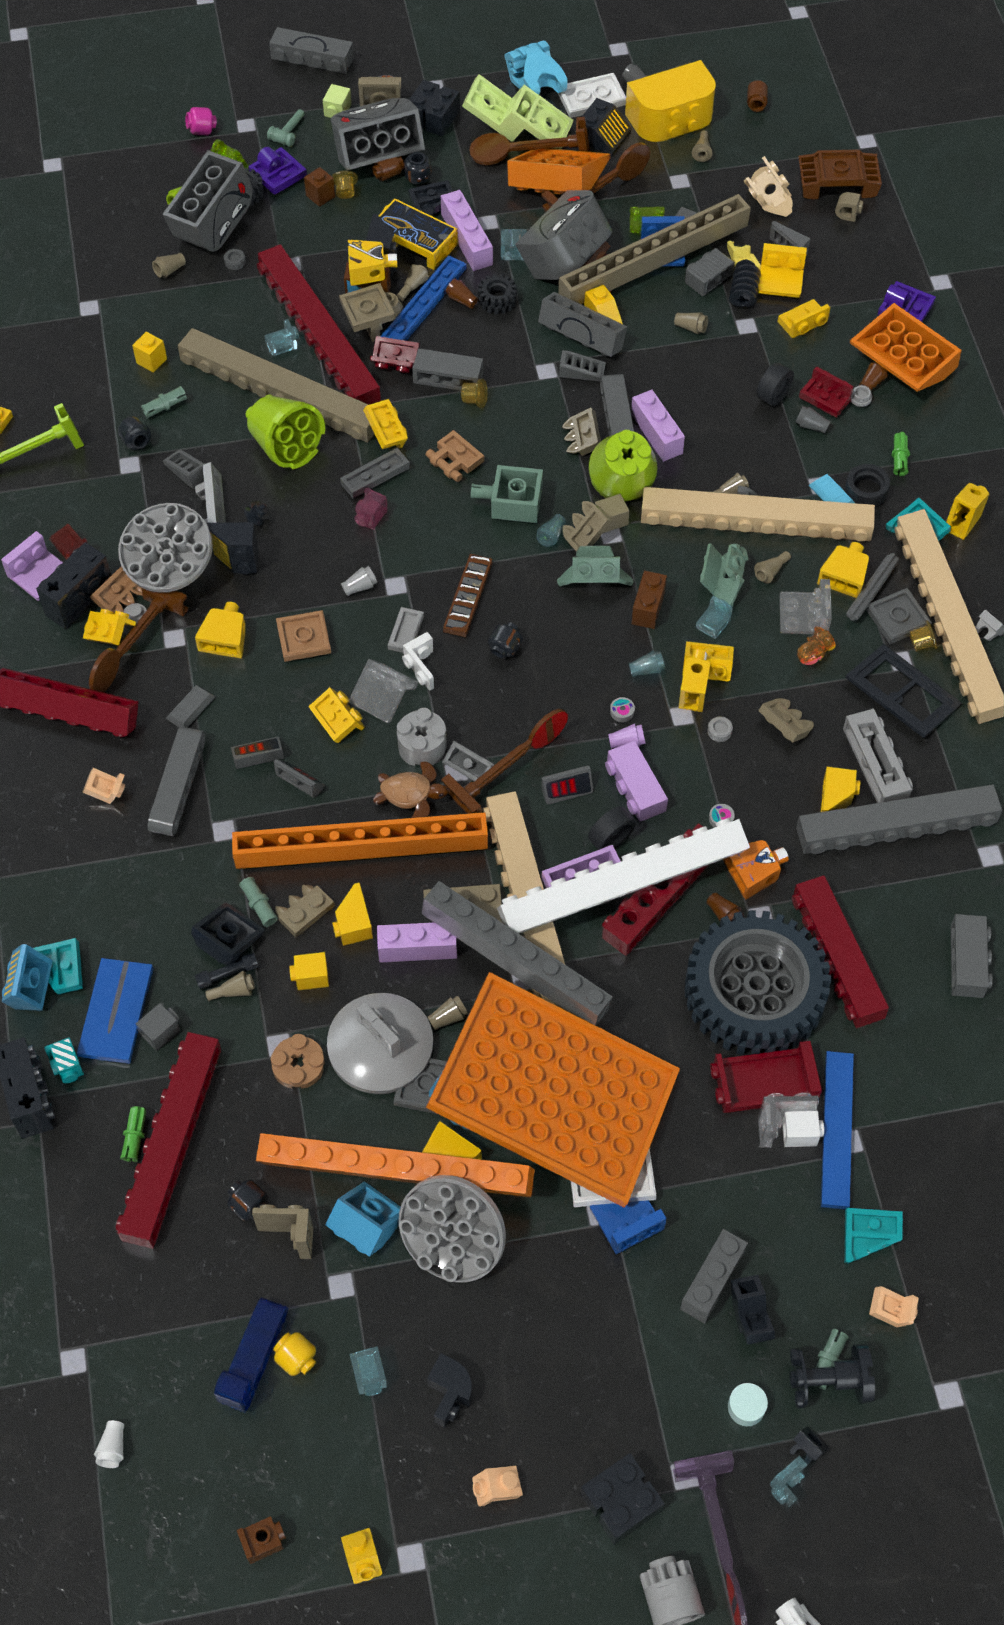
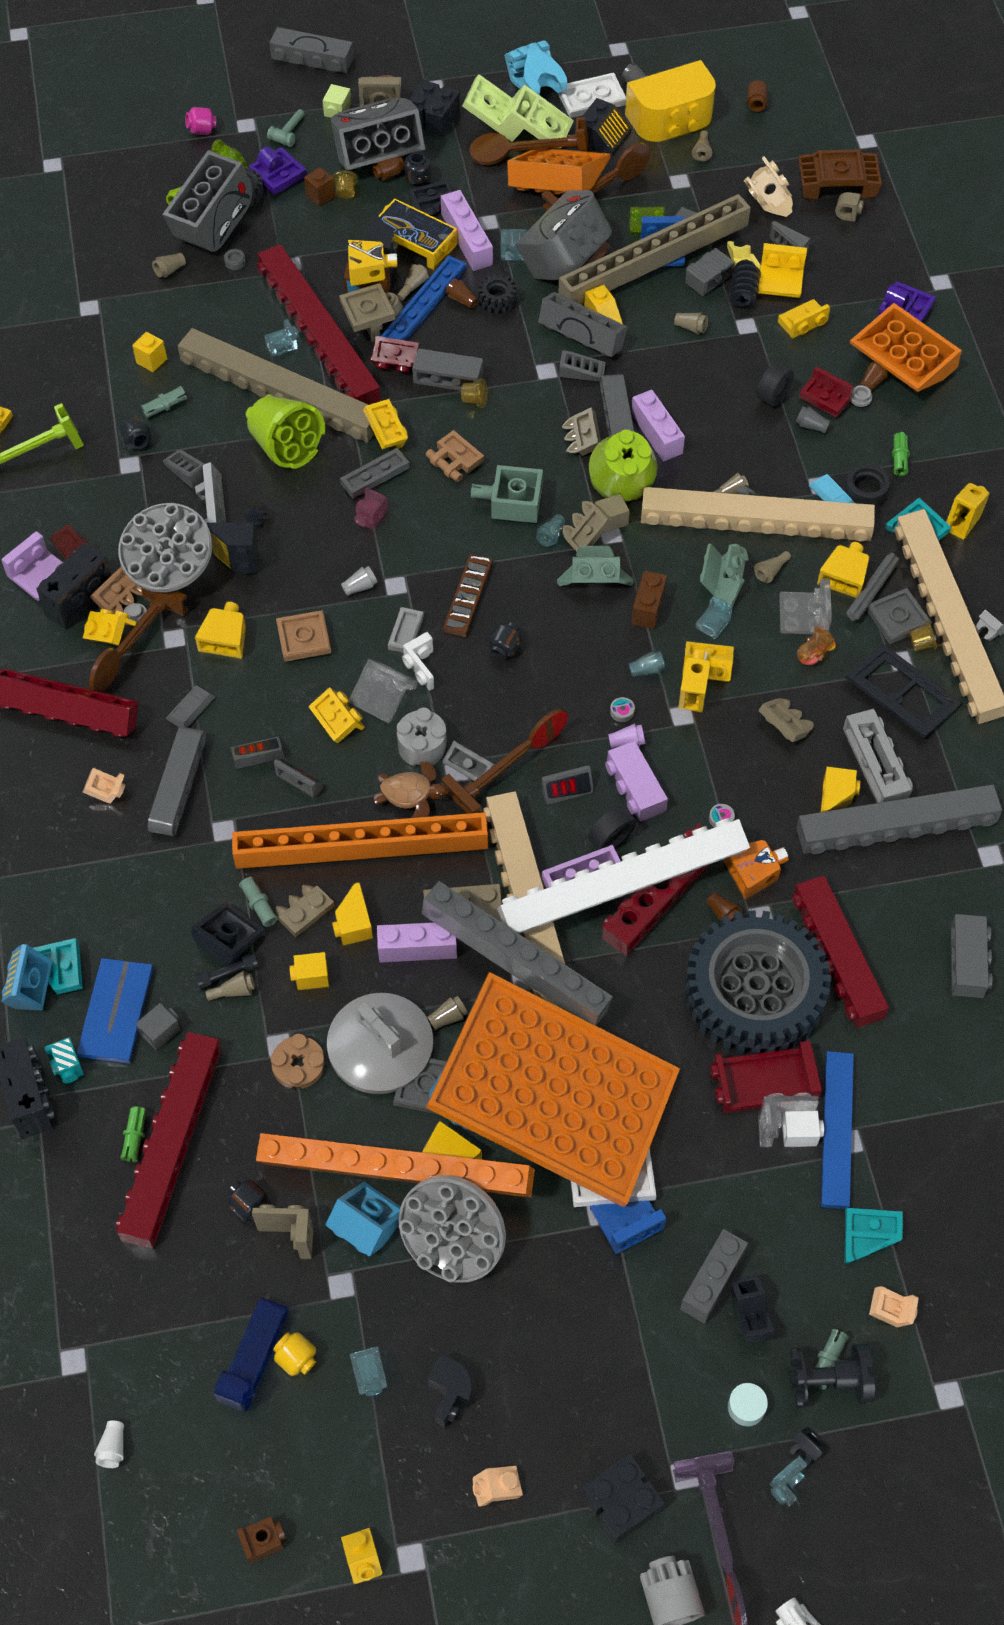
light grey tile [708,717,733,742] -> none

